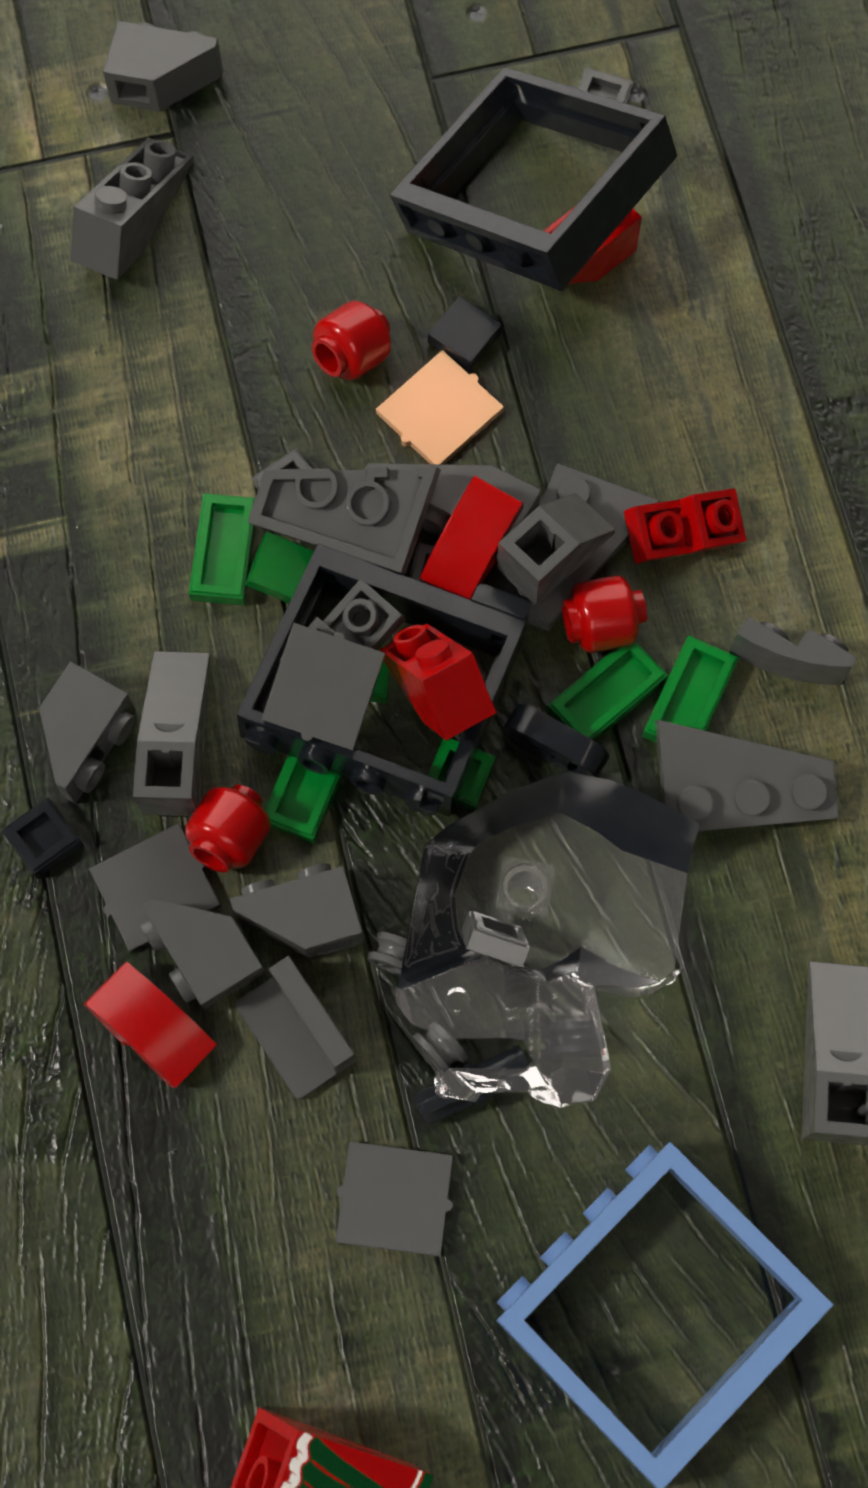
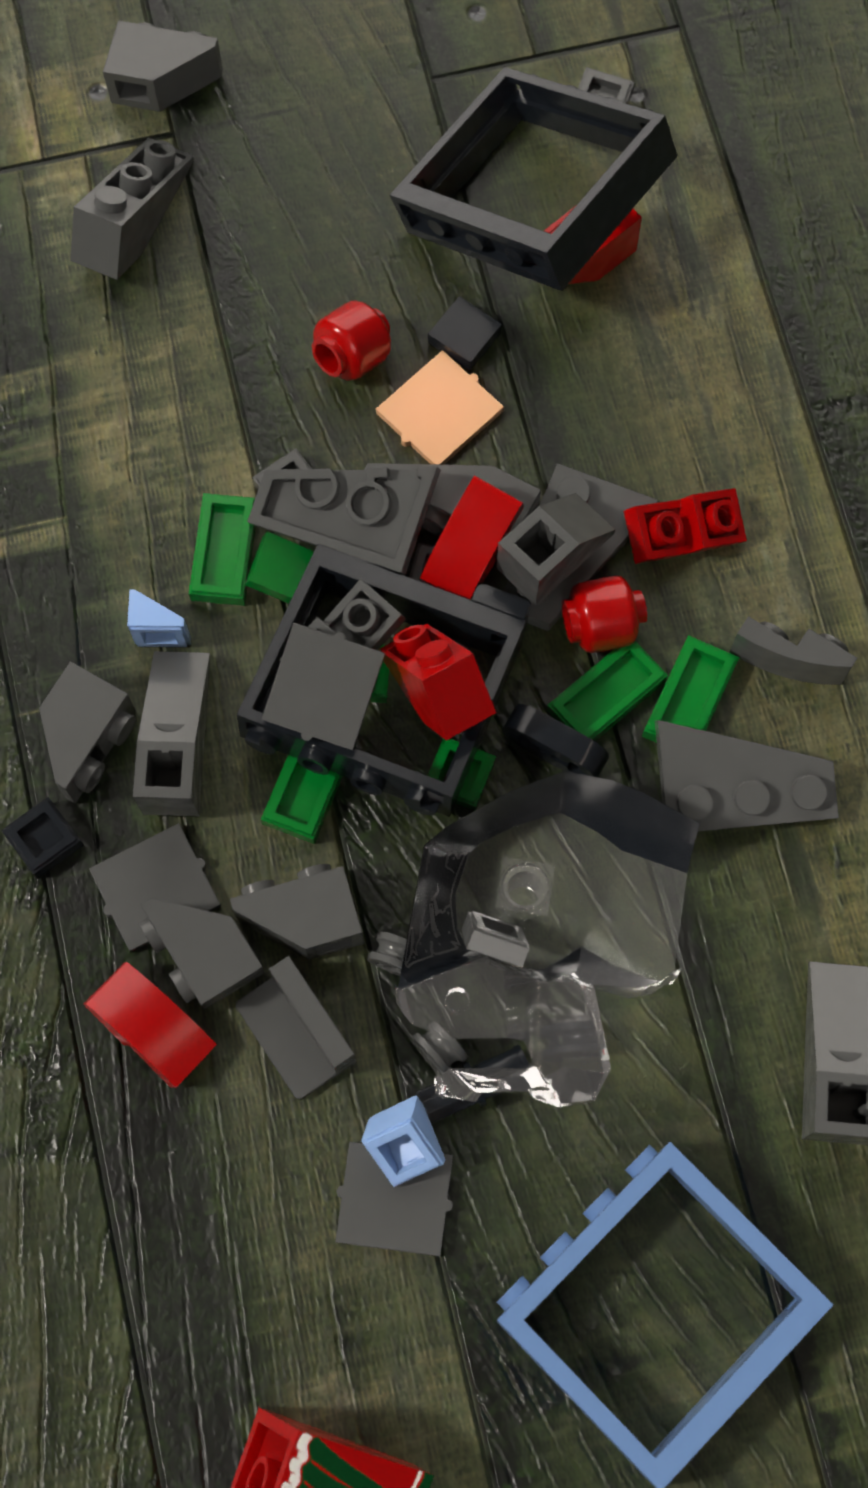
red head [185,784,271,873] -> none
none -> light blue slope [127,589,191,647]
none -> light blue slope [361,1095,445,1187]

